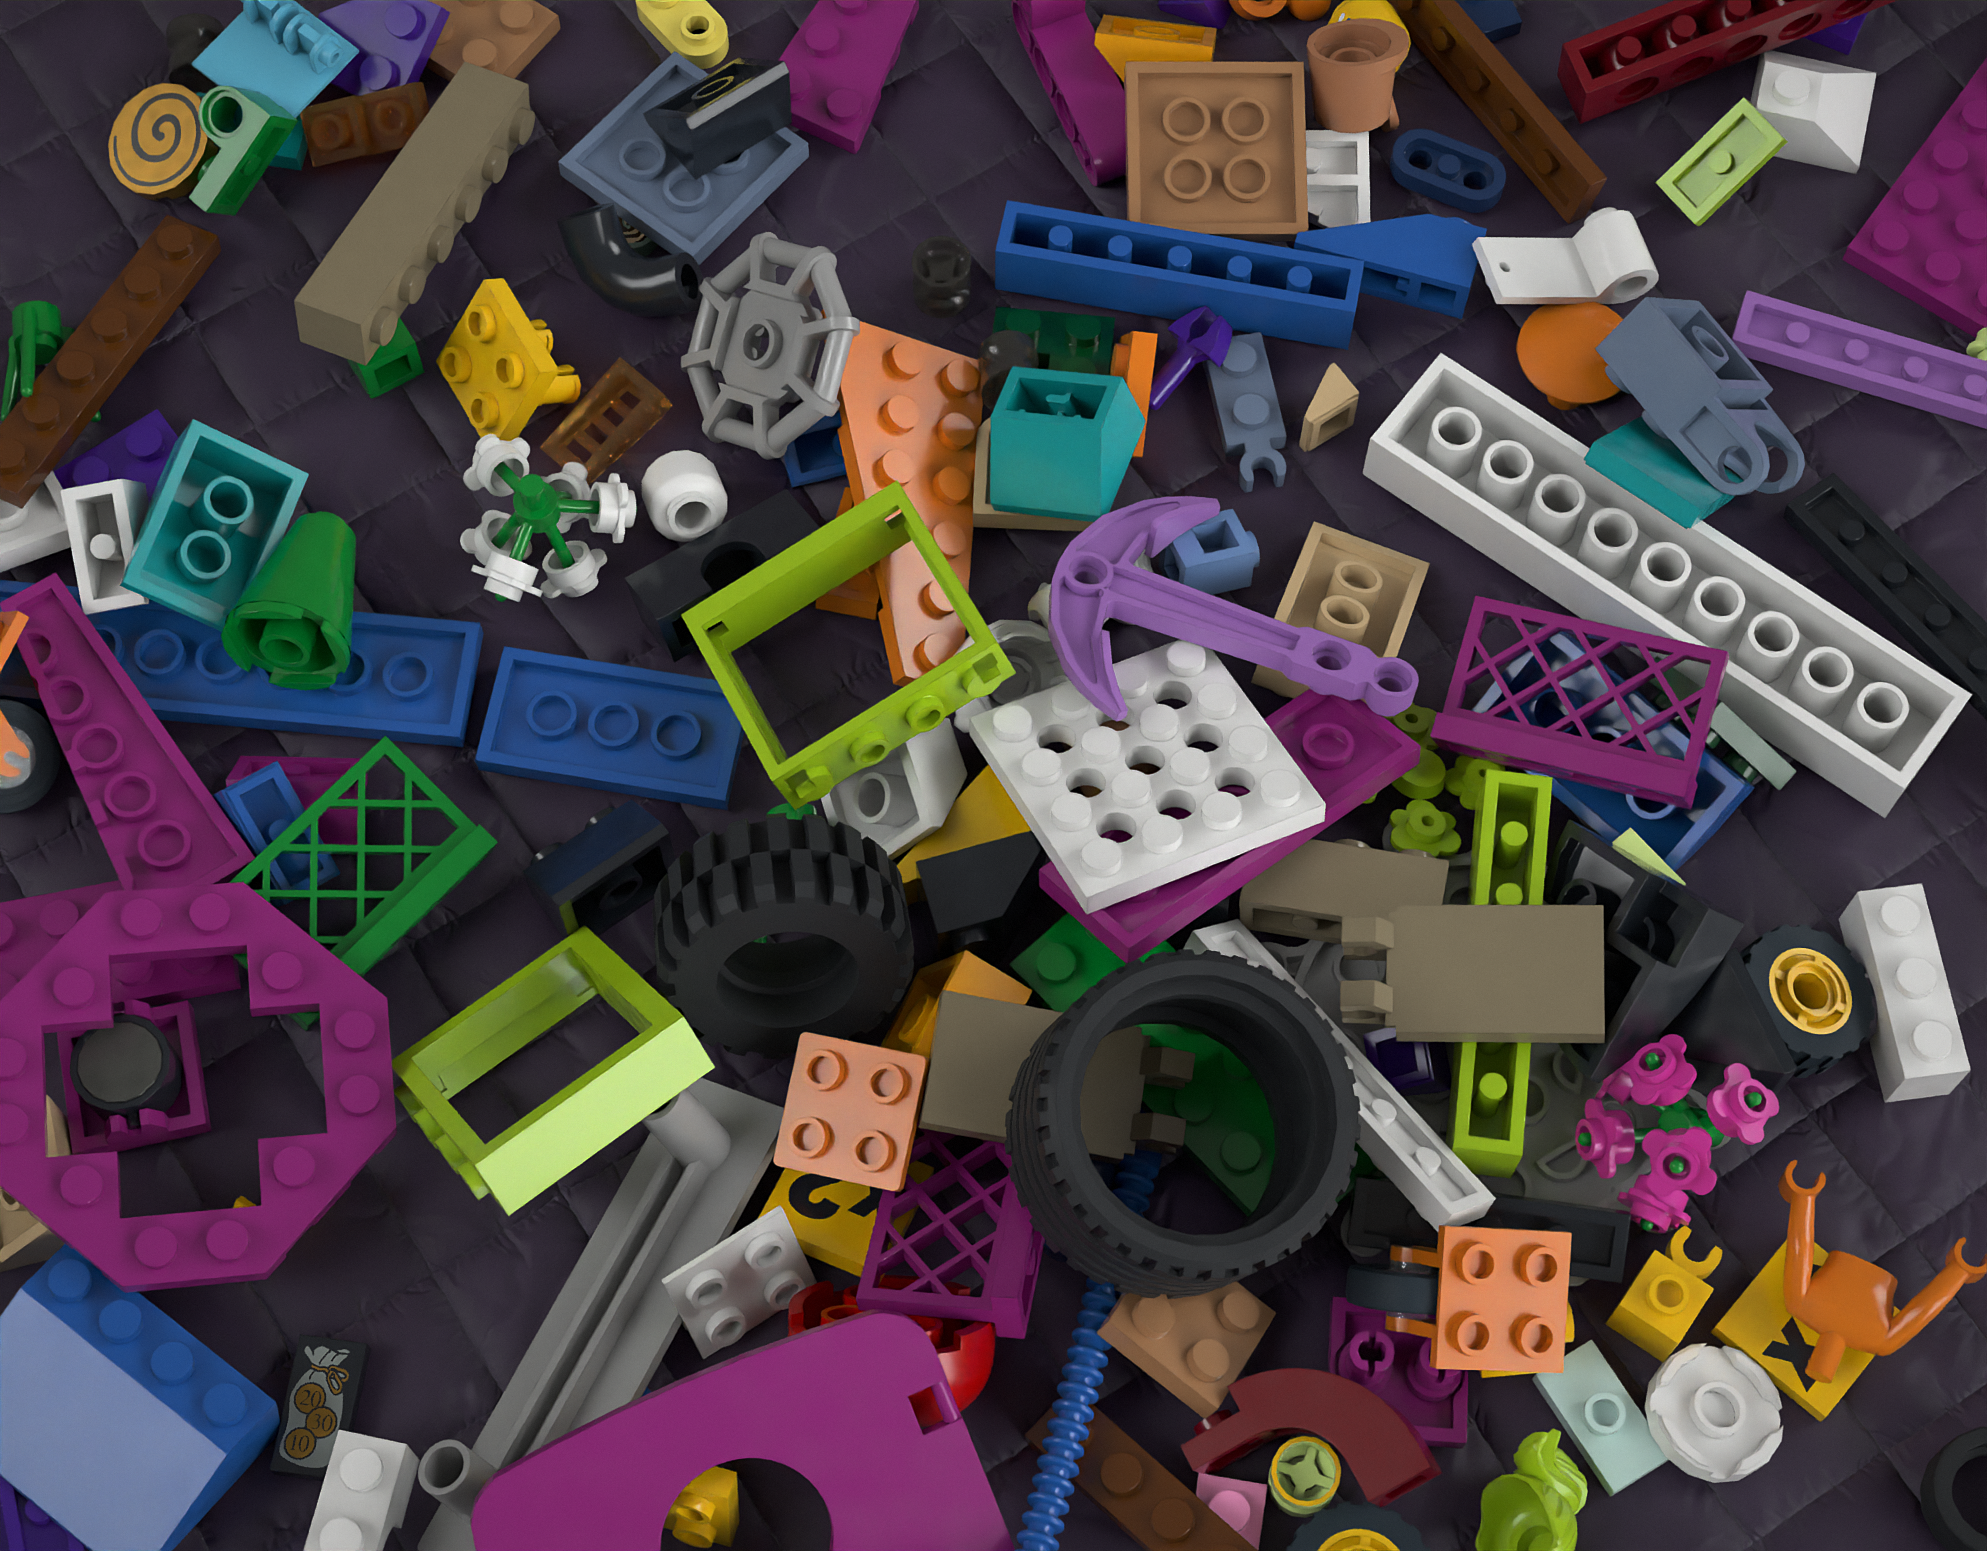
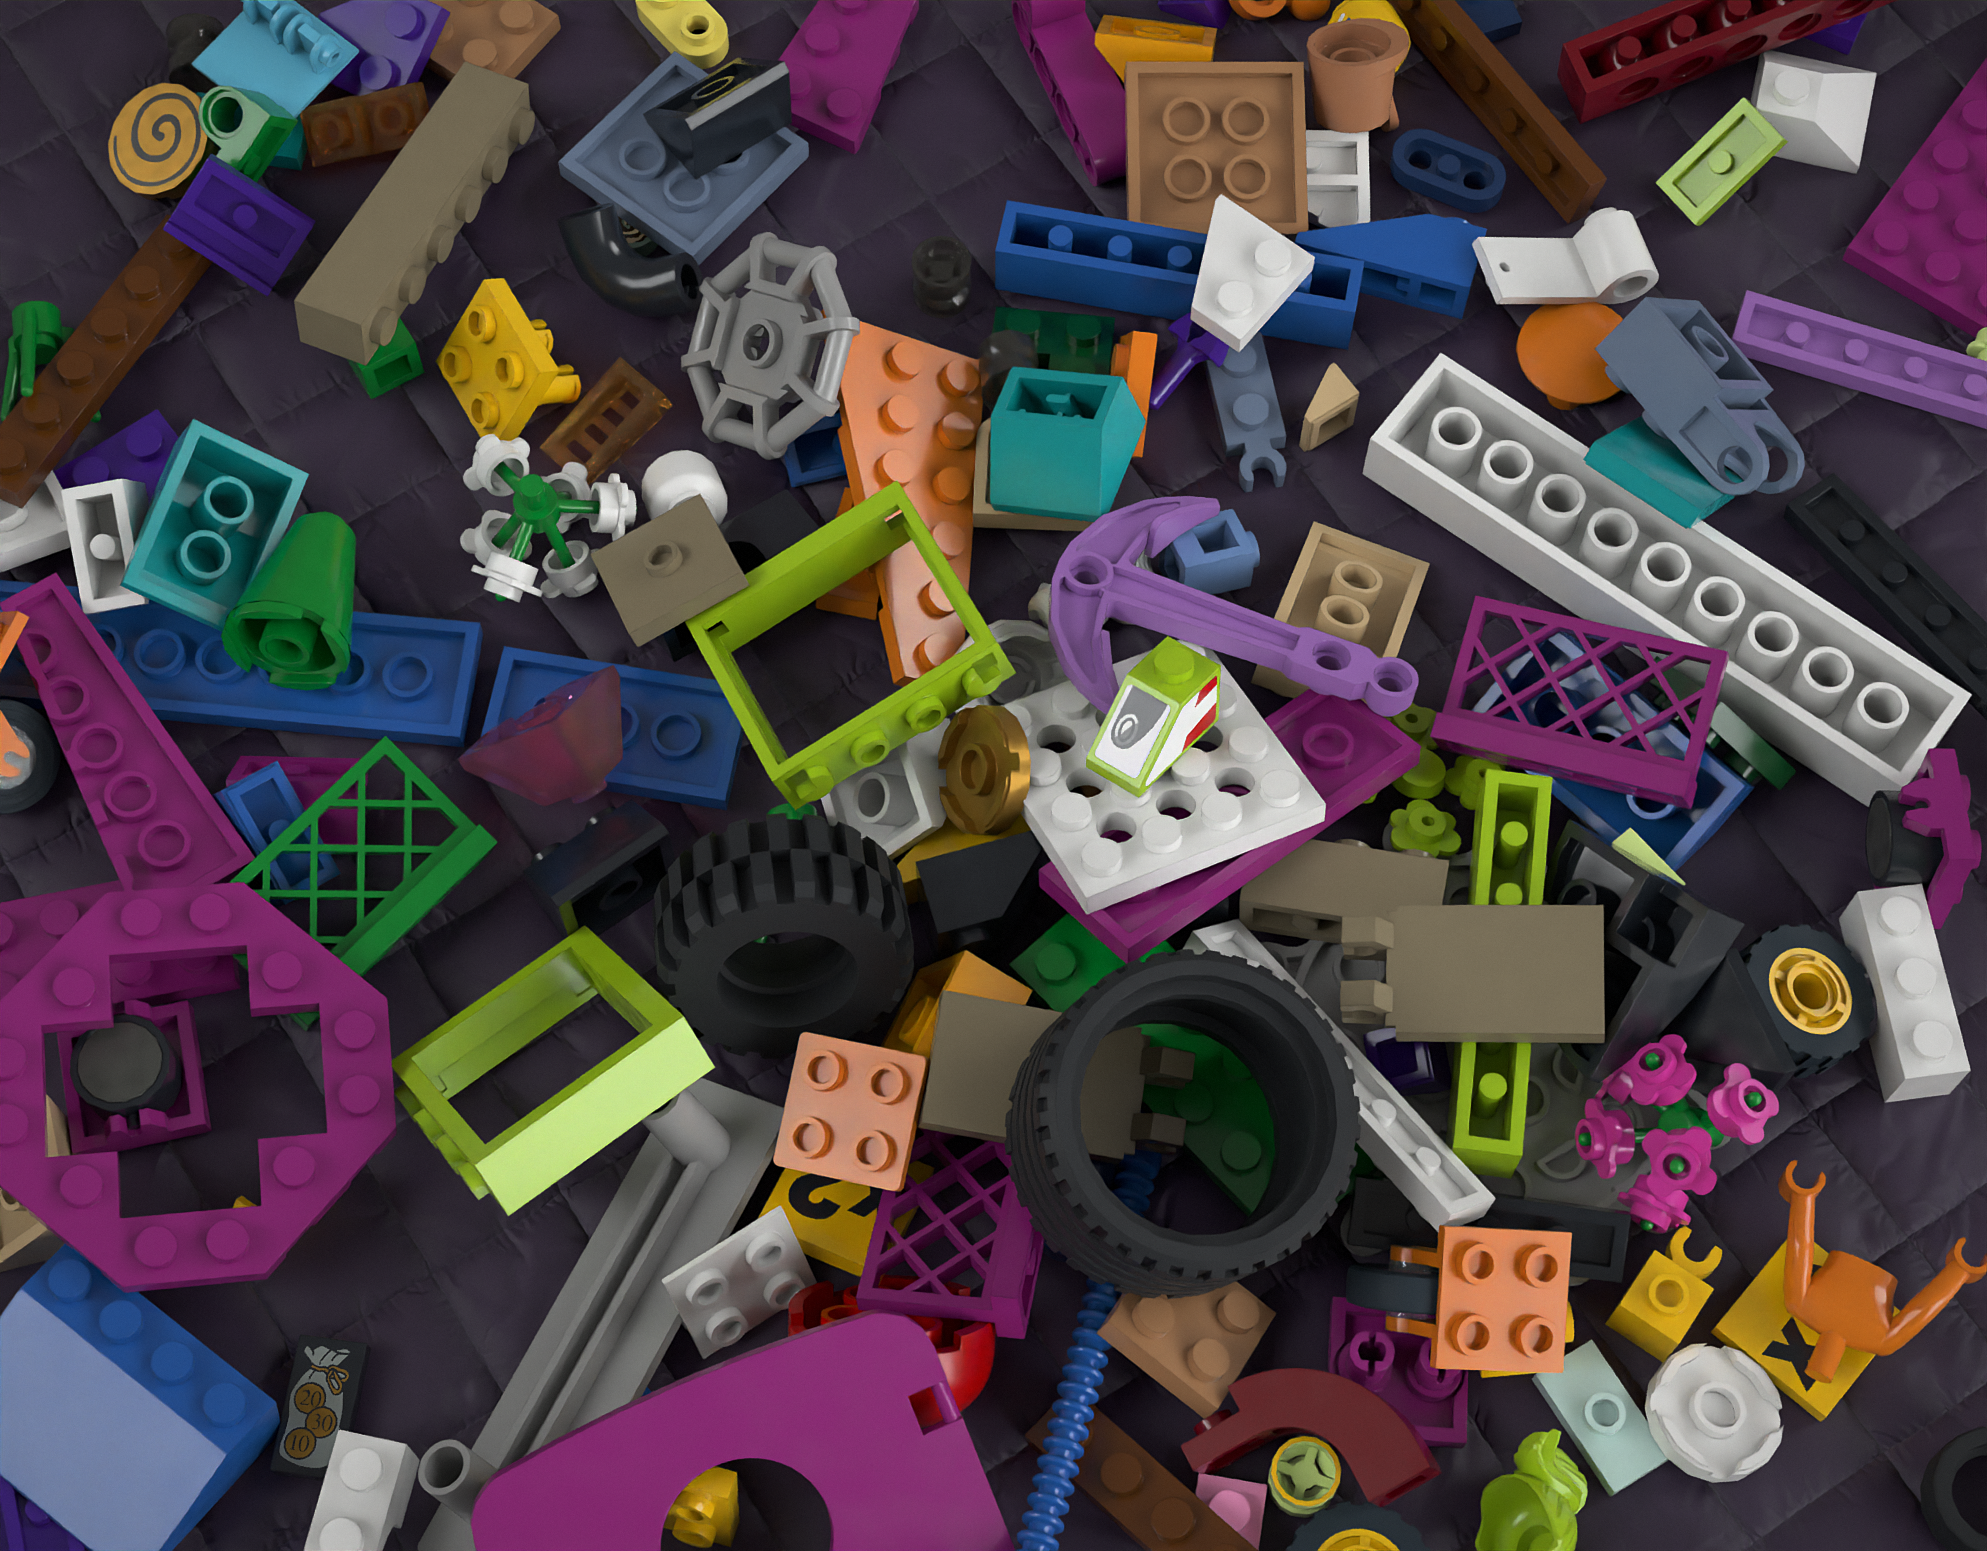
none -> dark purple plate [163,153,316,296]
none -> clear pink slope [458,665,623,806]
none -> dark tan plate [590,494,749,647]
none -> pearl gold tile [937,705,1031,836]
none -> slope [1086,636,1221,798]
none -> white wing [1190,194,1315,352]
none -> piece [1865,748,1982,929]

